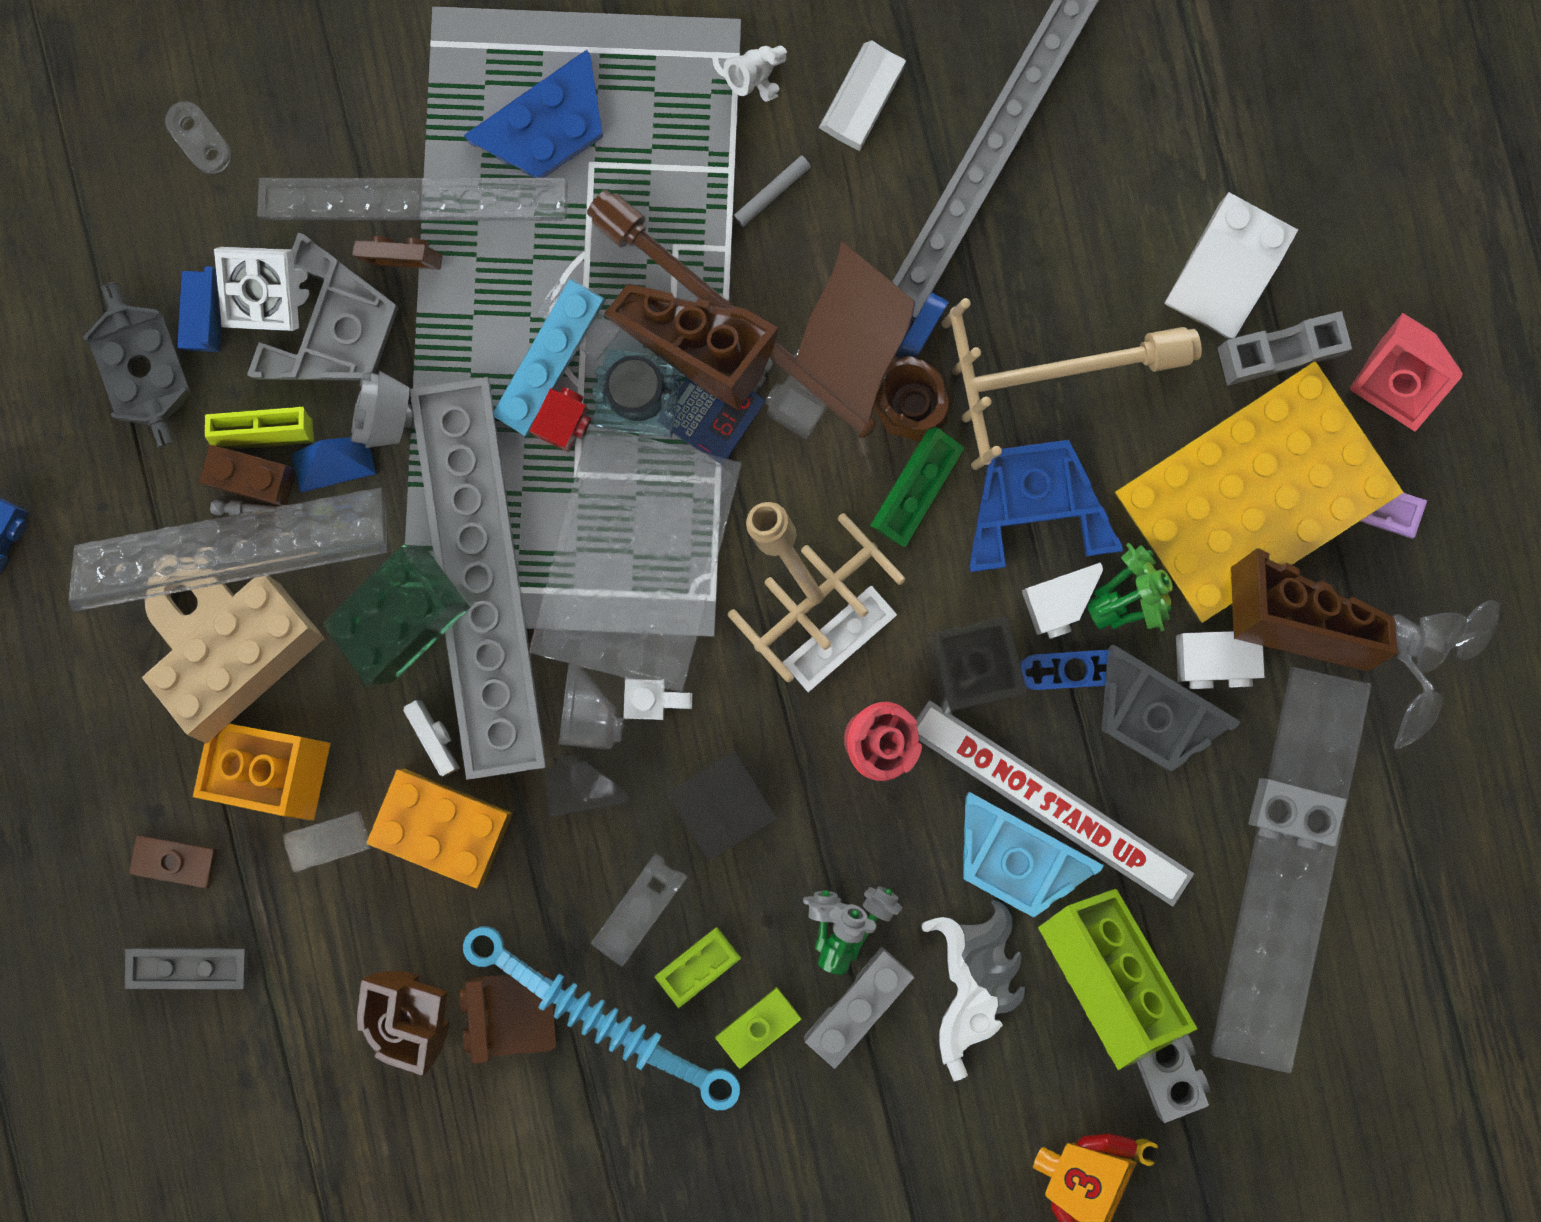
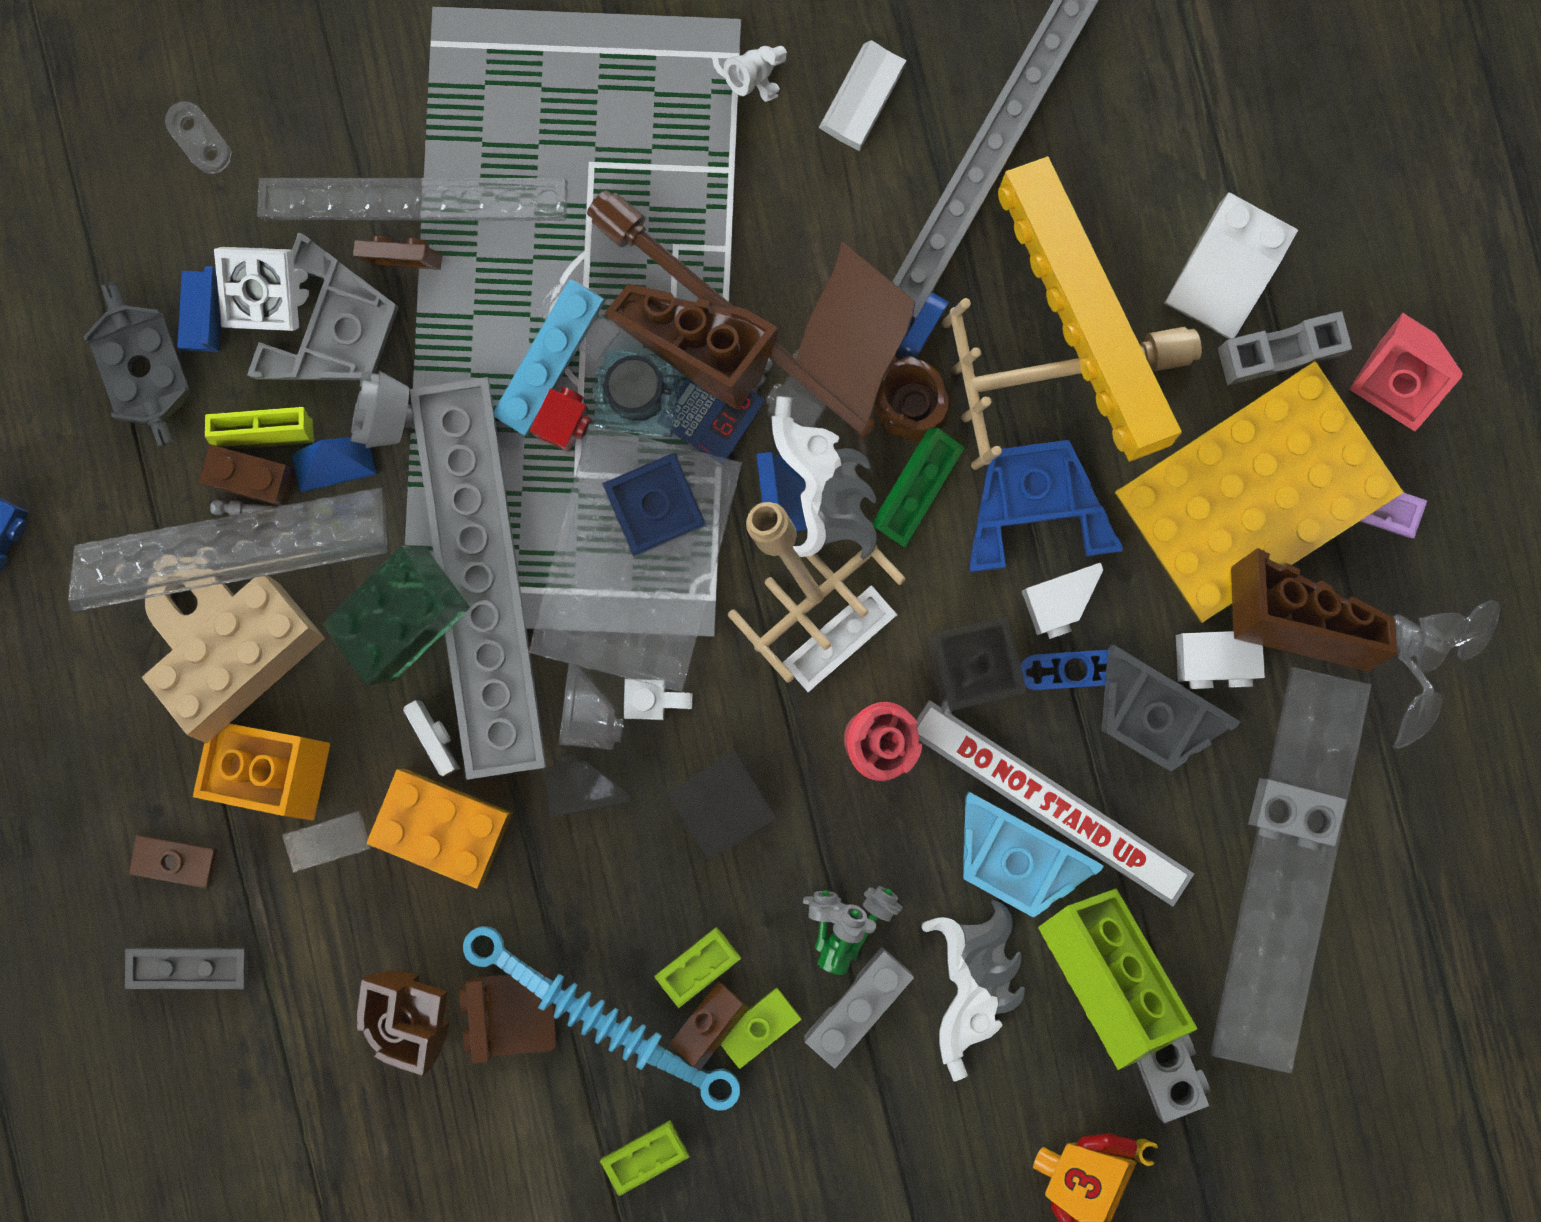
blue wing [464,50,603,181] -> none
clear plate [590,853,687,967] -> none
light grey piece [733,155,811,227] -> none
plant [1087,543,1173,632] -> none
none -> lime plate [600,1120,689,1196]
none -> dark blue tile [602,452,707,557]
none -> reddish brown plate [669,981,750,1070]
none -> blue panel [757,452,808,532]
none -> piece [772,396,877,560]
none -> yellow brick [998,157,1182,462]

